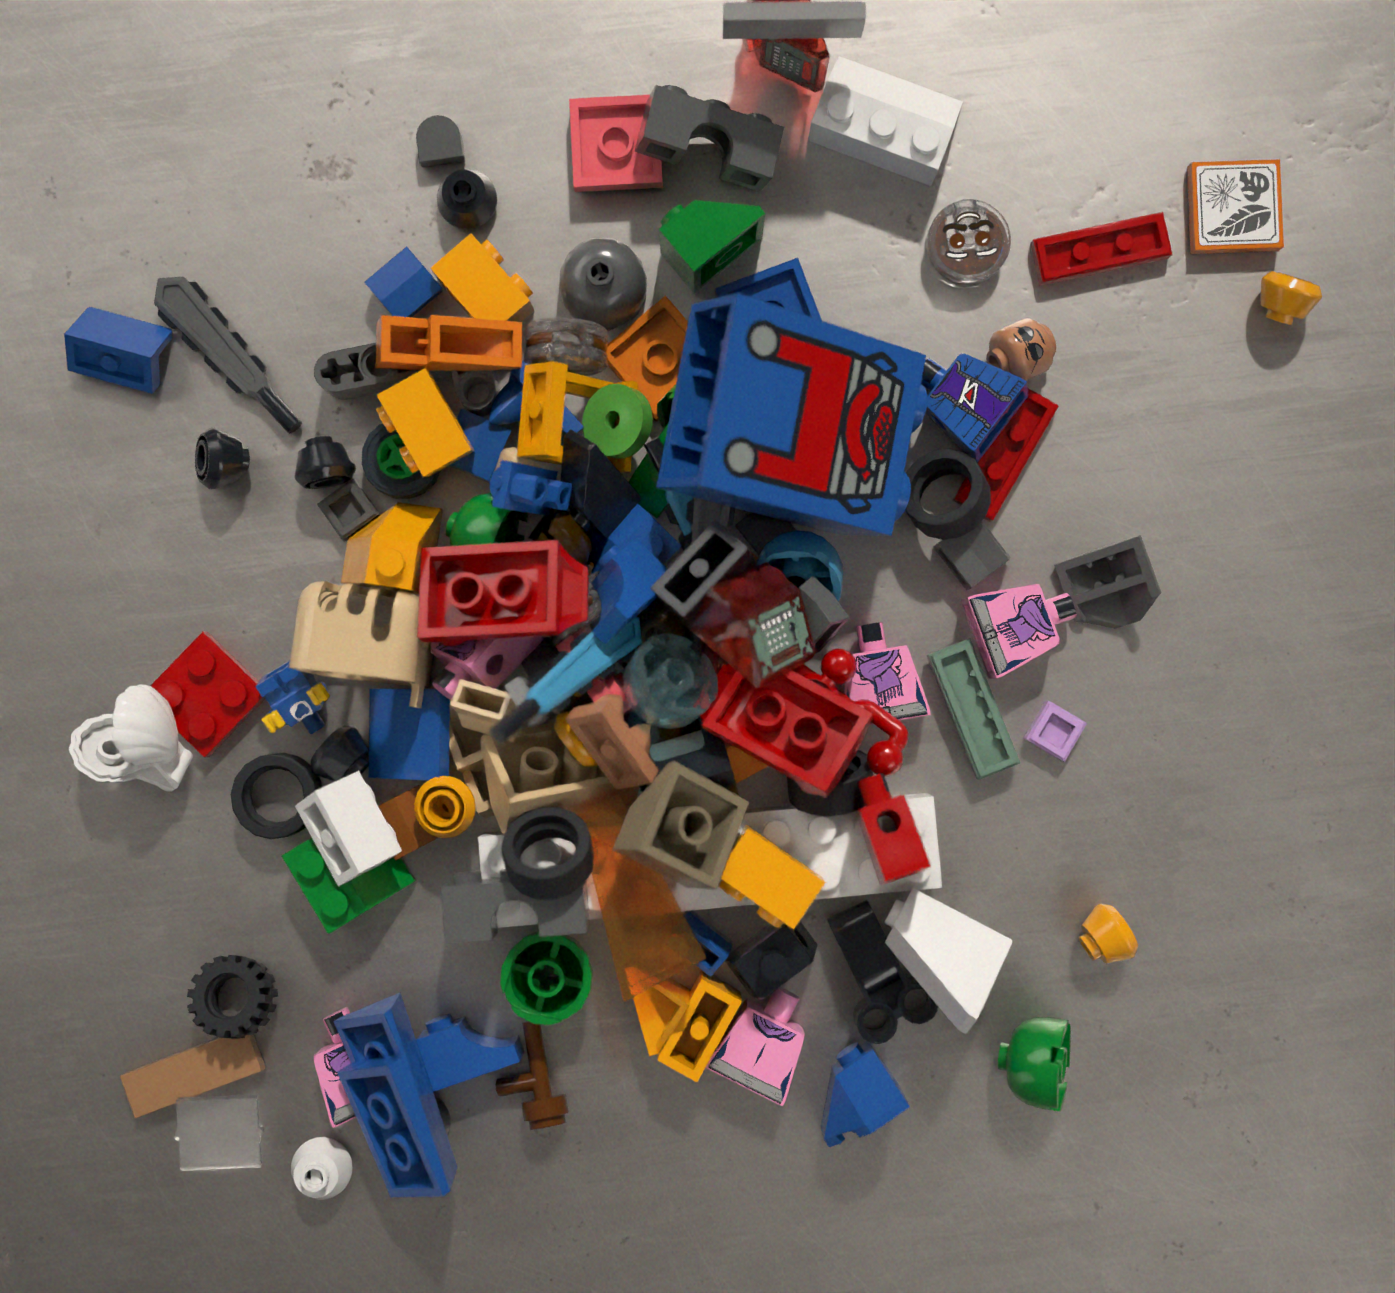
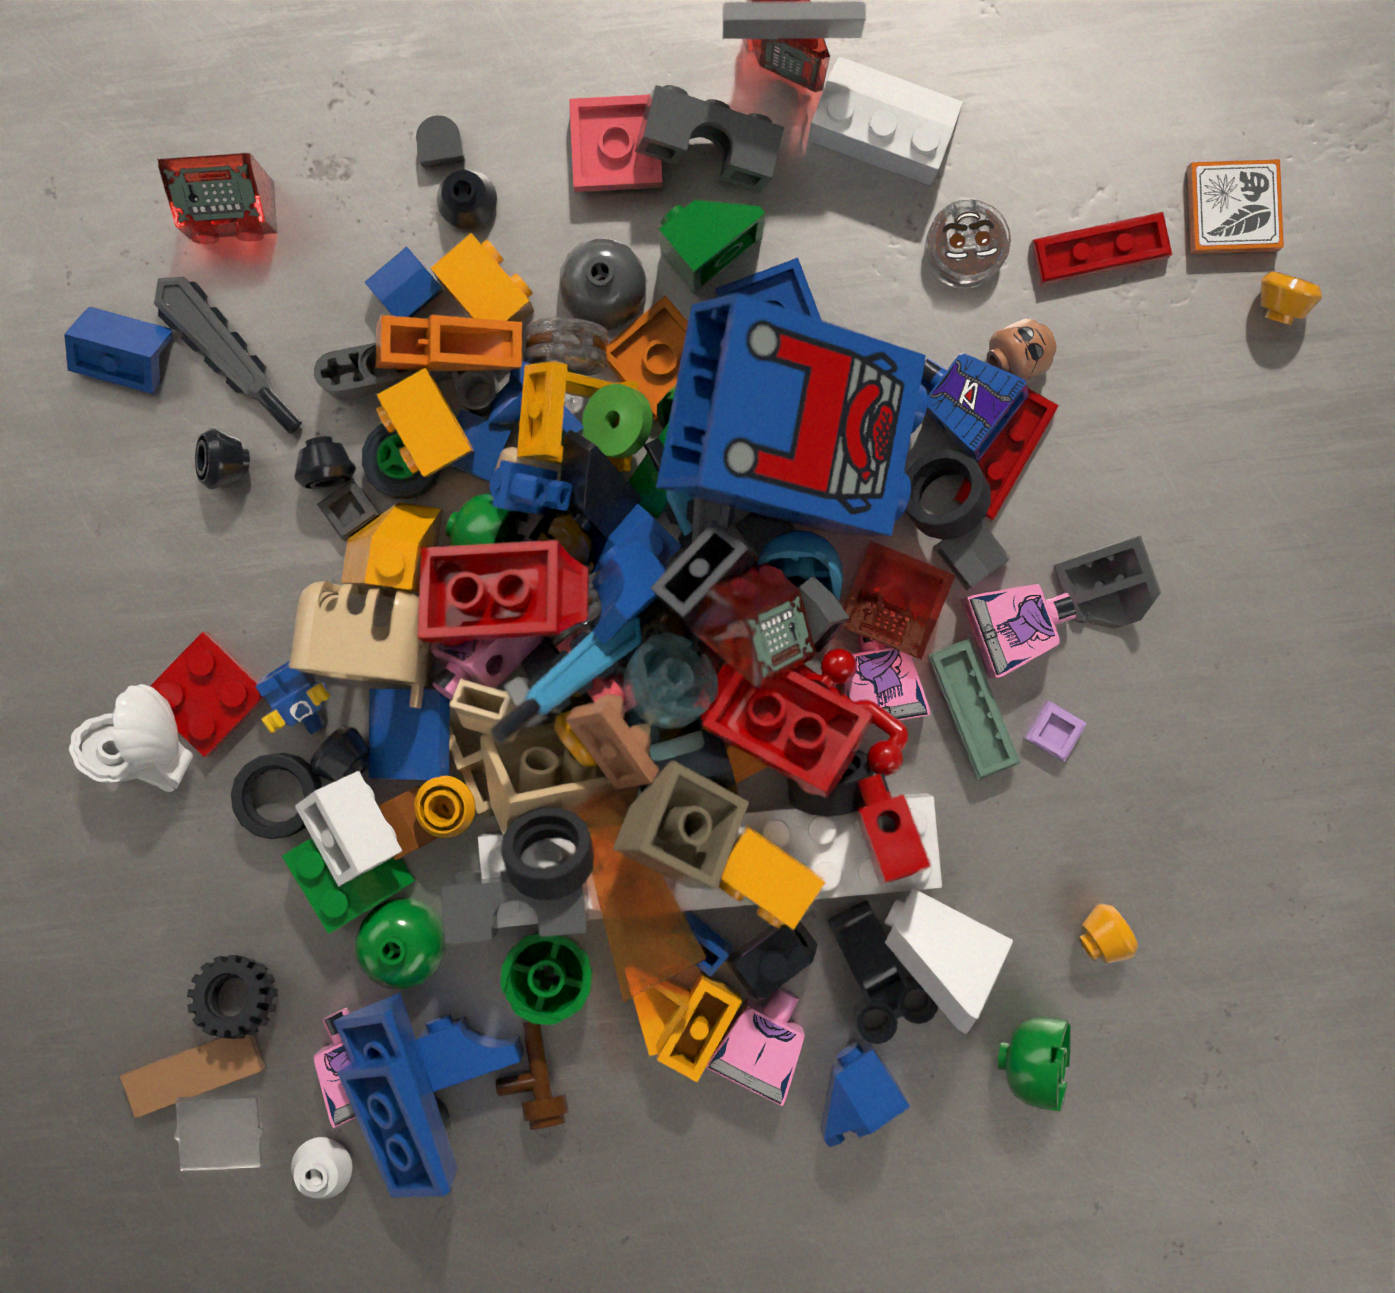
none -> slope [158,153,277,244]
none -> green cylinder [355,898,447,989]
none -> clear red slope [841,540,956,660]

